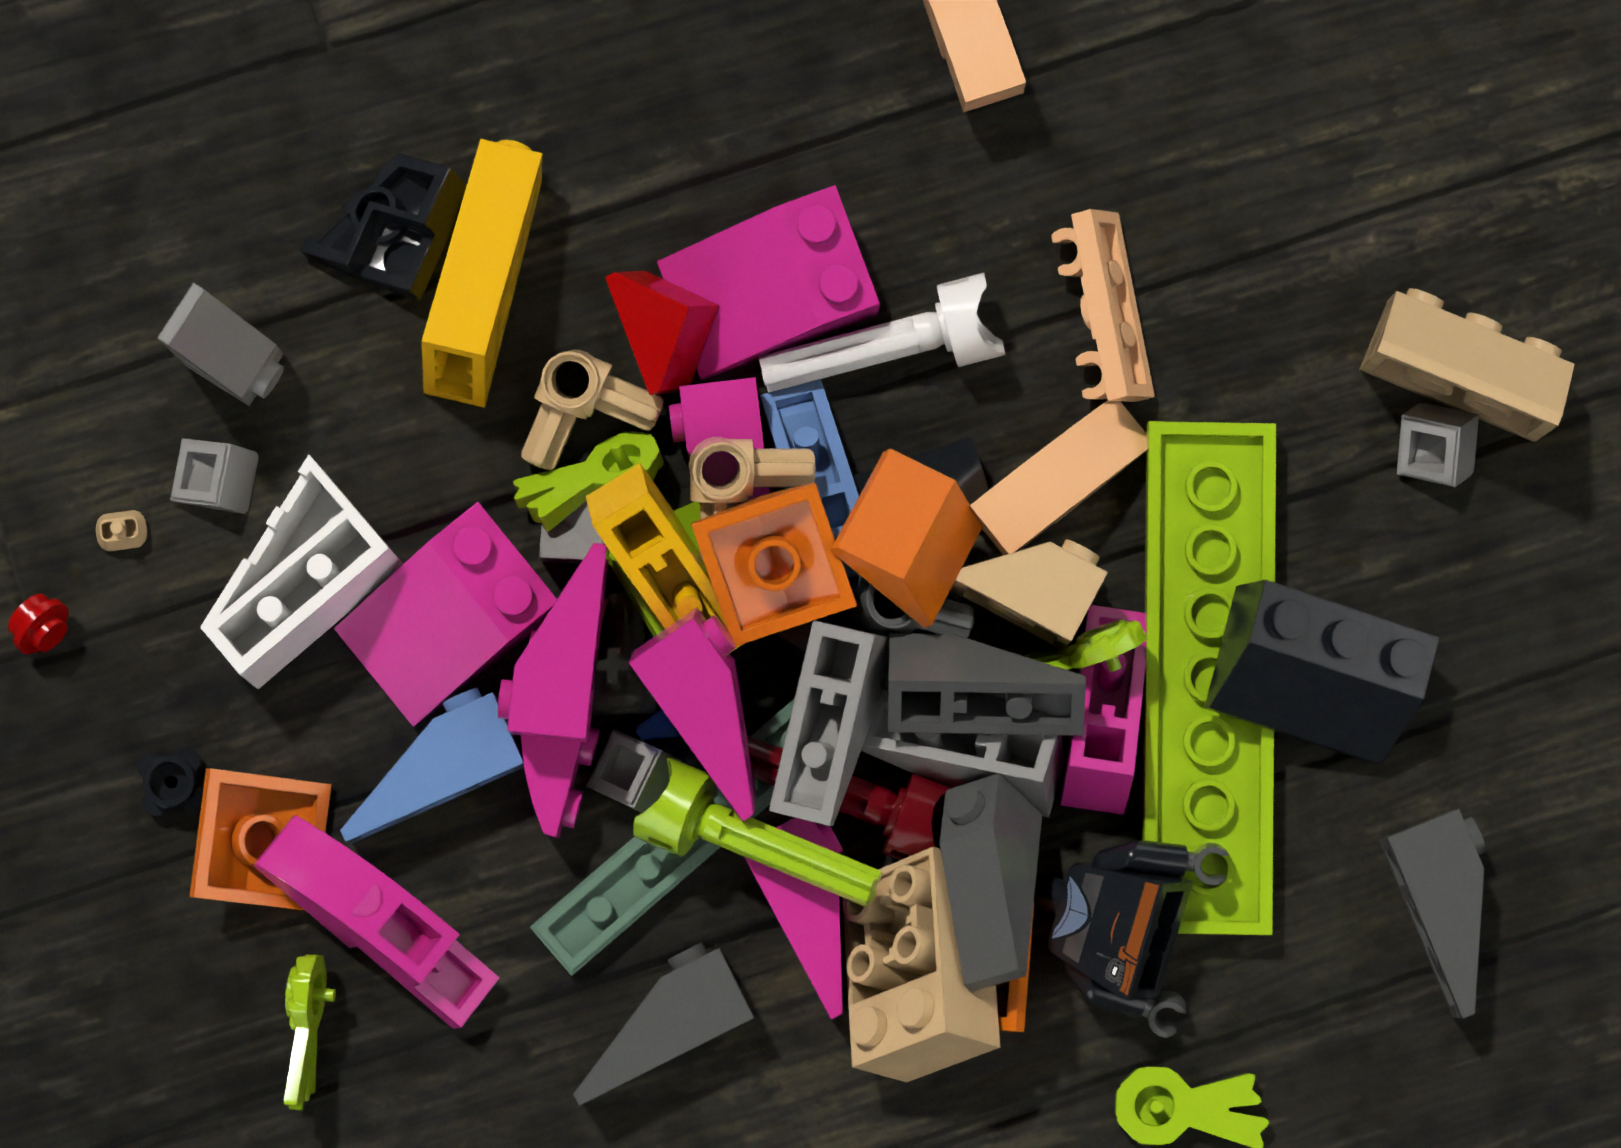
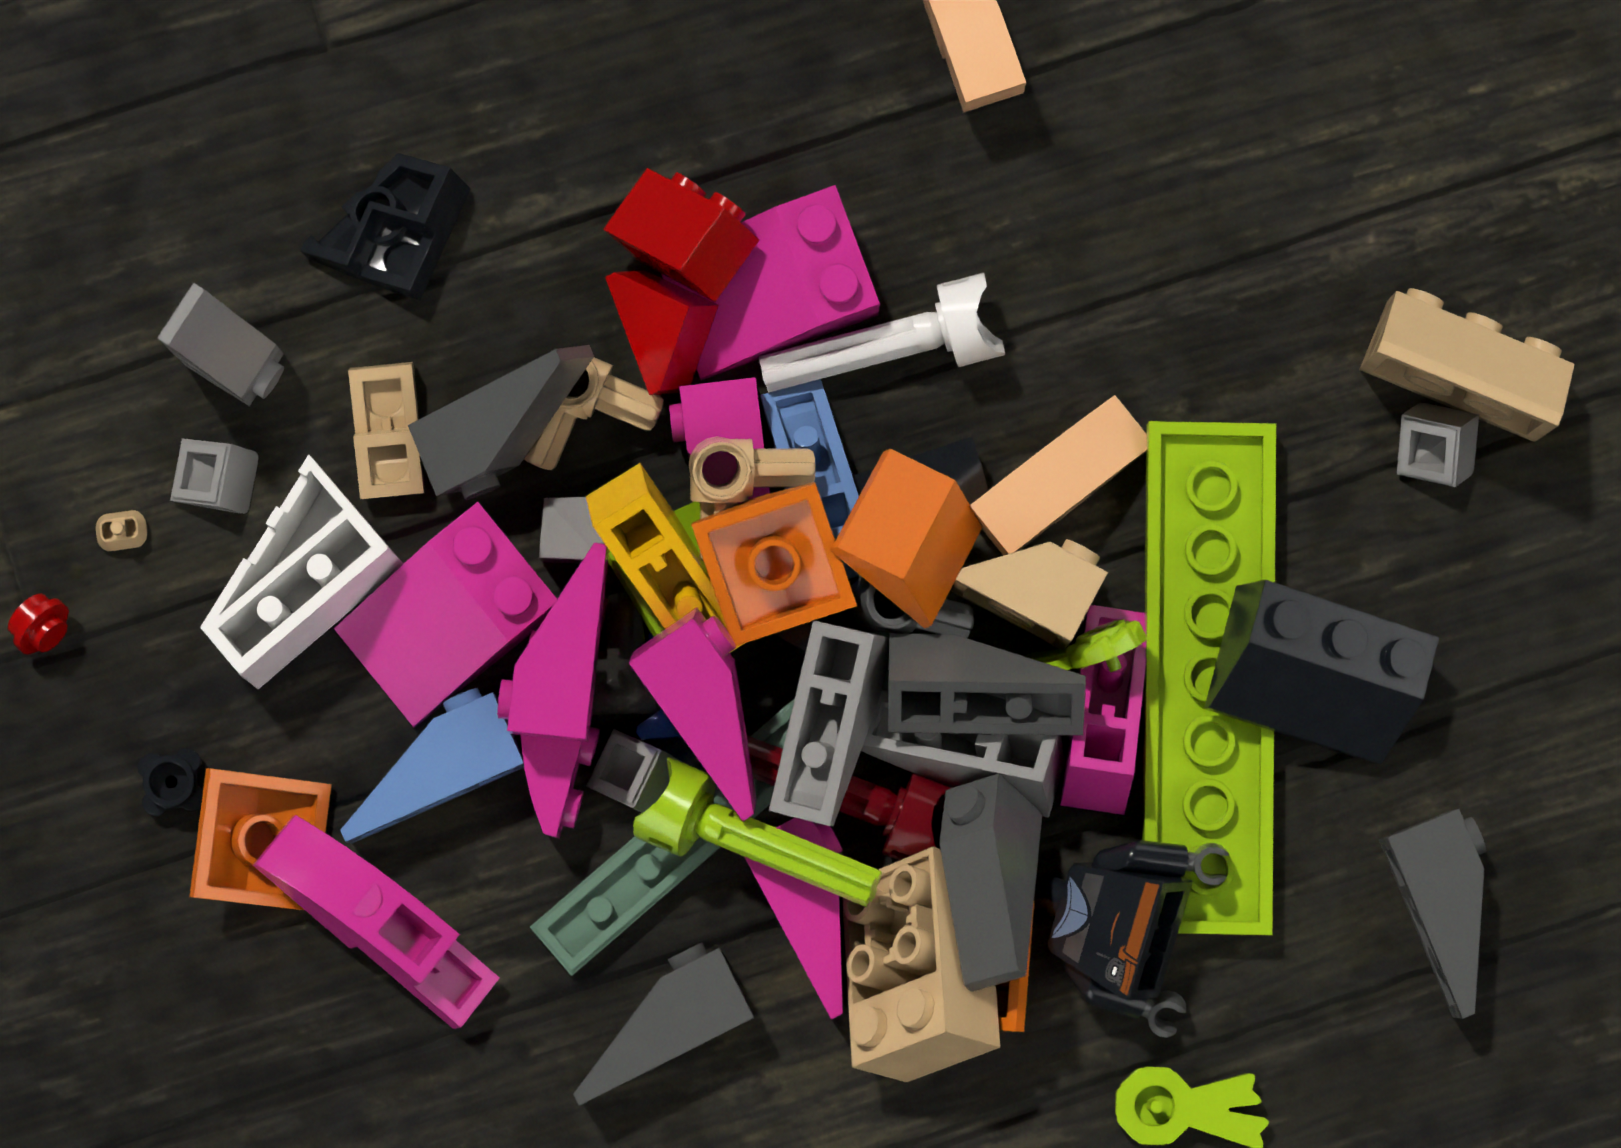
lime piece [284,954,336,1110] -> none
yellow slope [422,139,542,408] -> none
lime piece [513,431,664,532] -> none
light nougat plate [1051,209,1155,402] -> none
none -> tan slope [348,362,425,499]
none -> dark grey slope [408,345,594,500]
none -> red brick [603,168,759,302]

